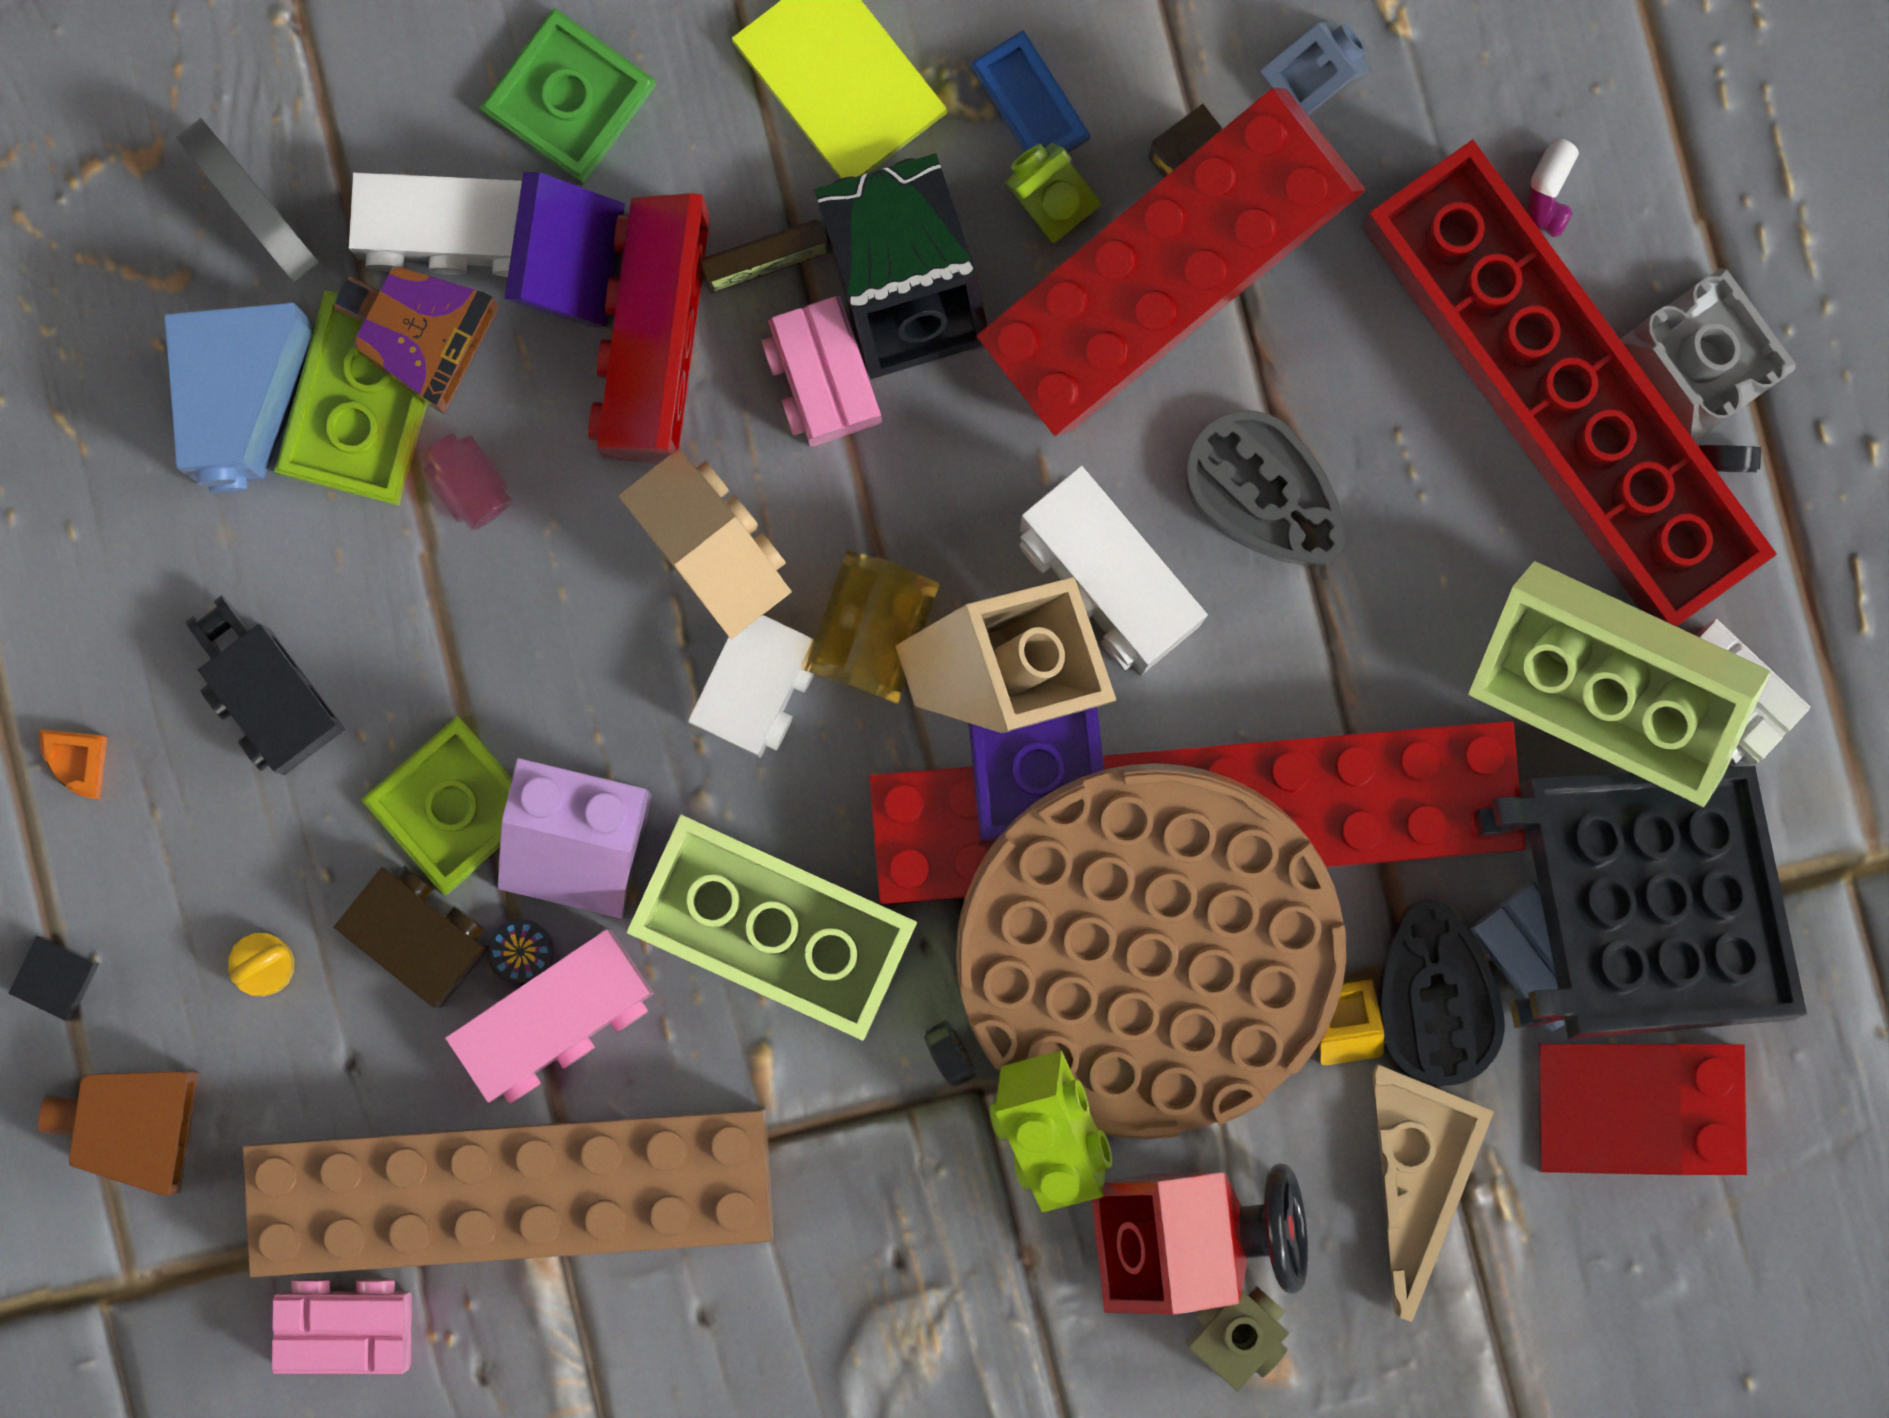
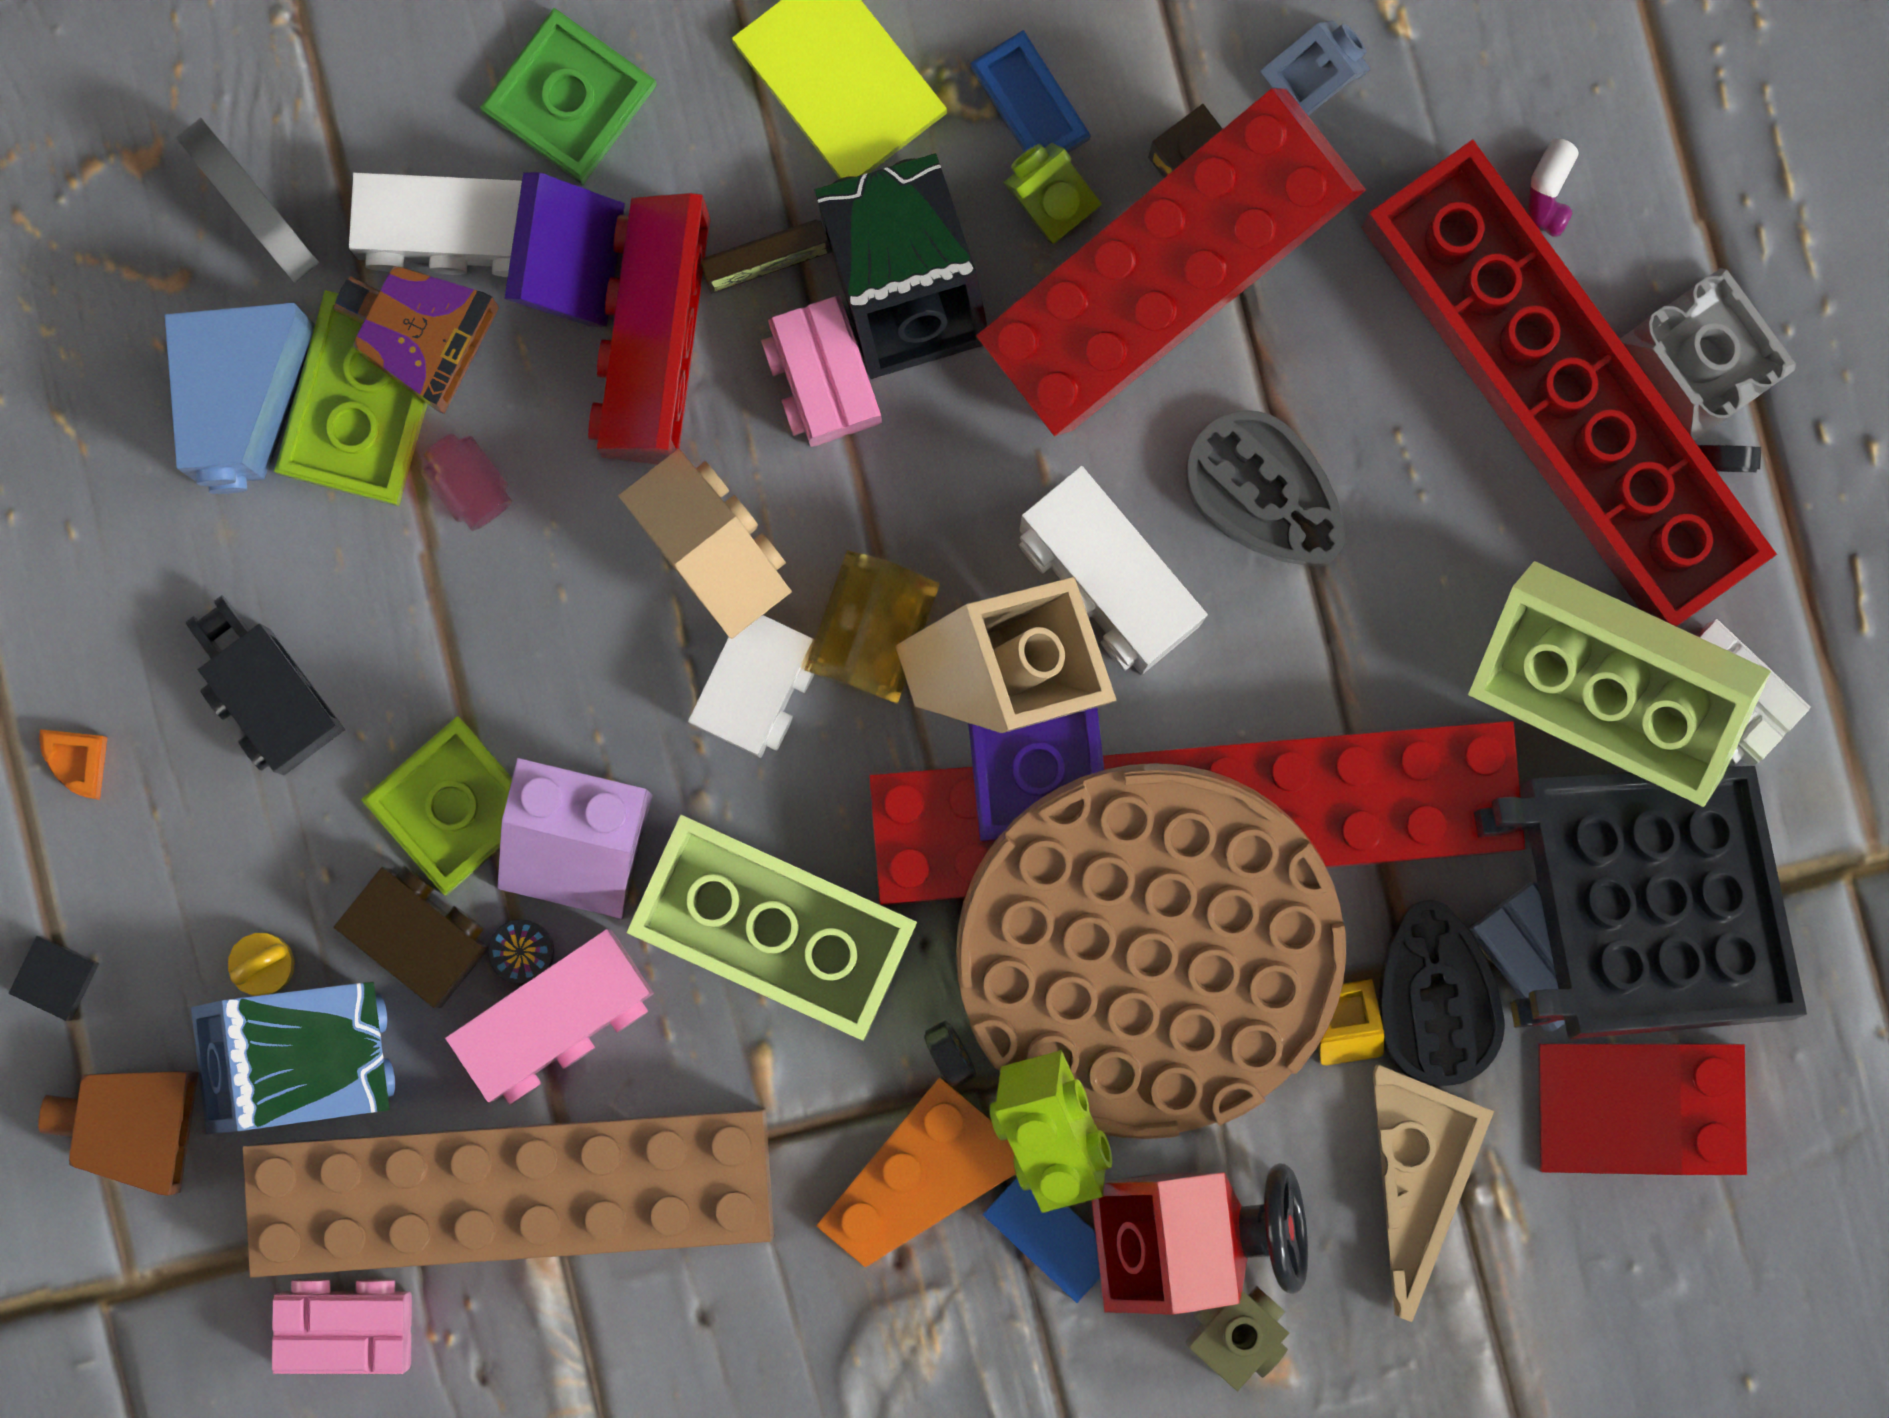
none -> slope [191,981,395,1134]
none -> orange wing [816,1077,1016,1267]
none -> blue tile [982,1177,1100,1303]

